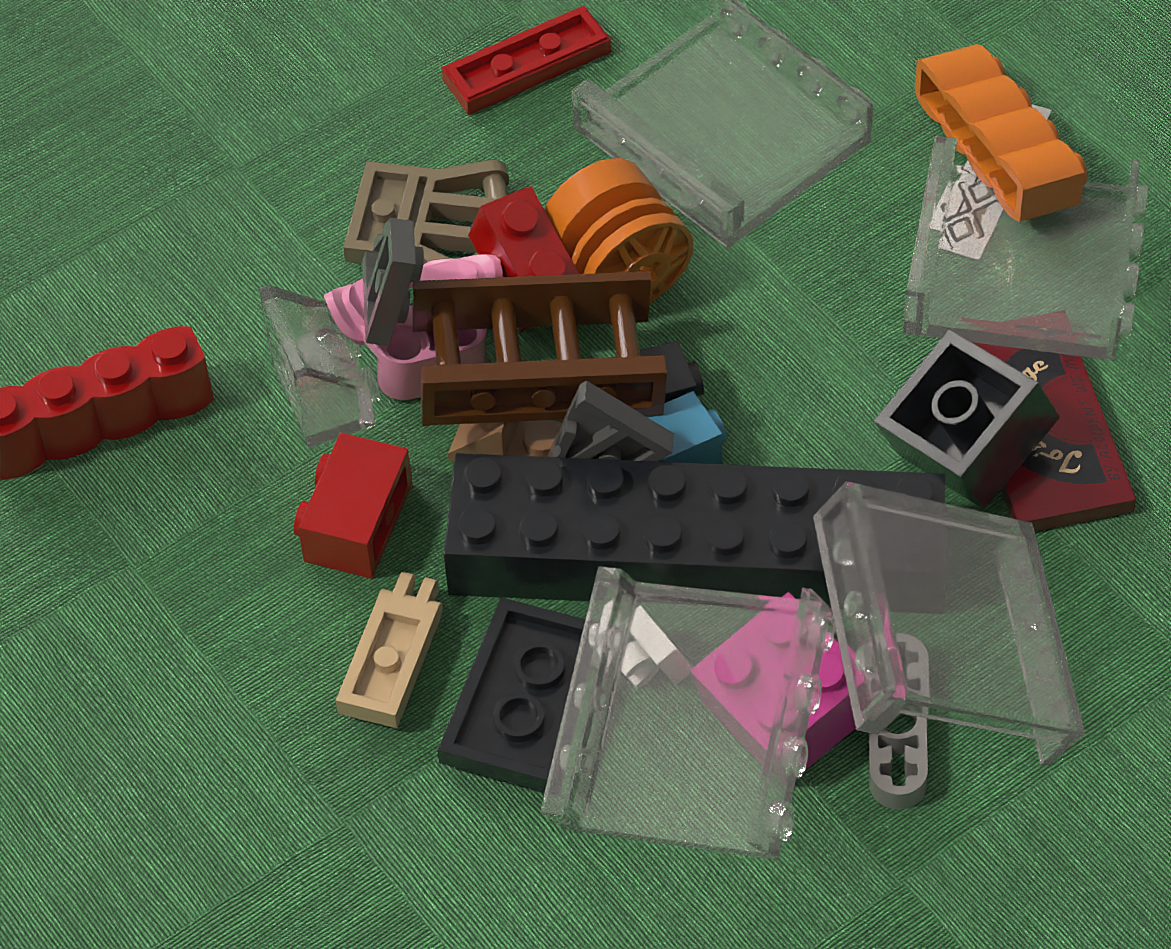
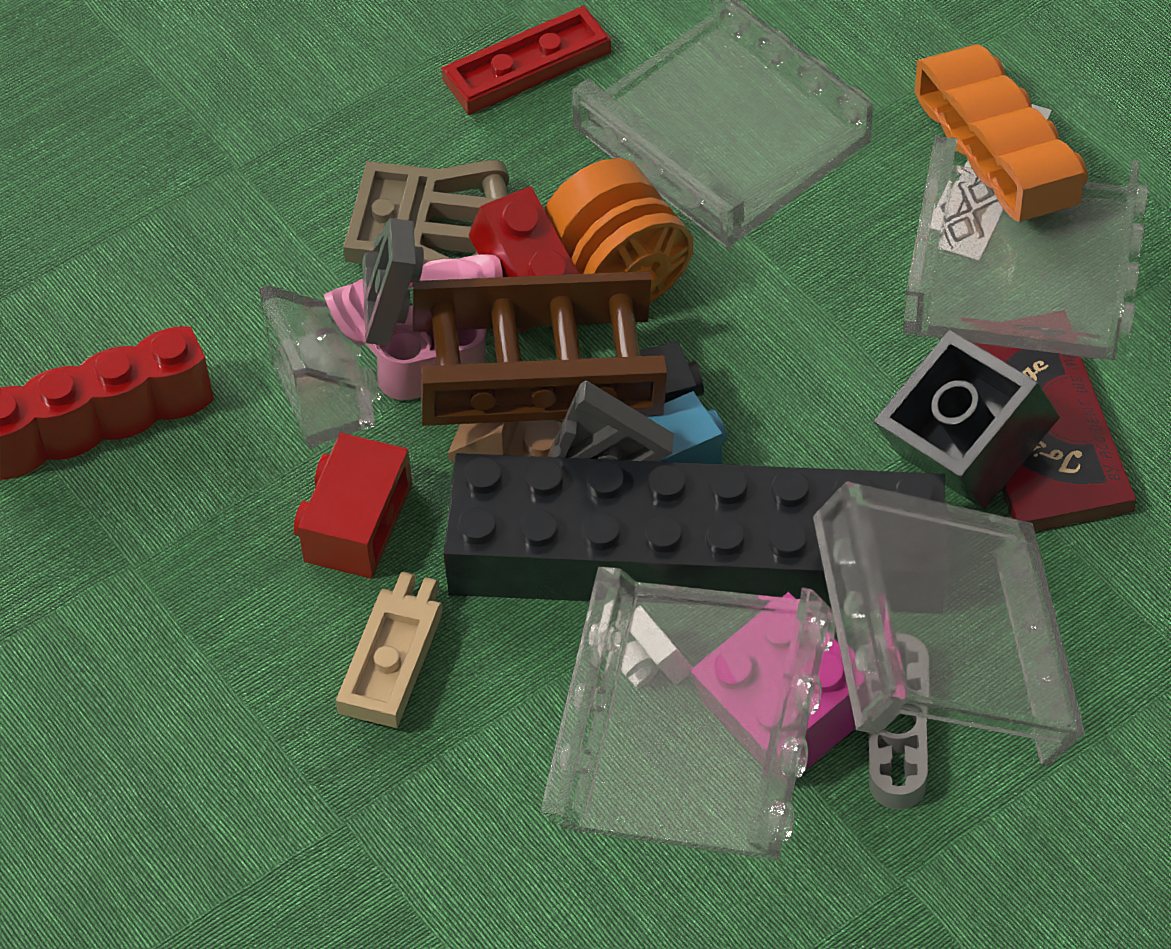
black plate [437,597,619,796] -> none

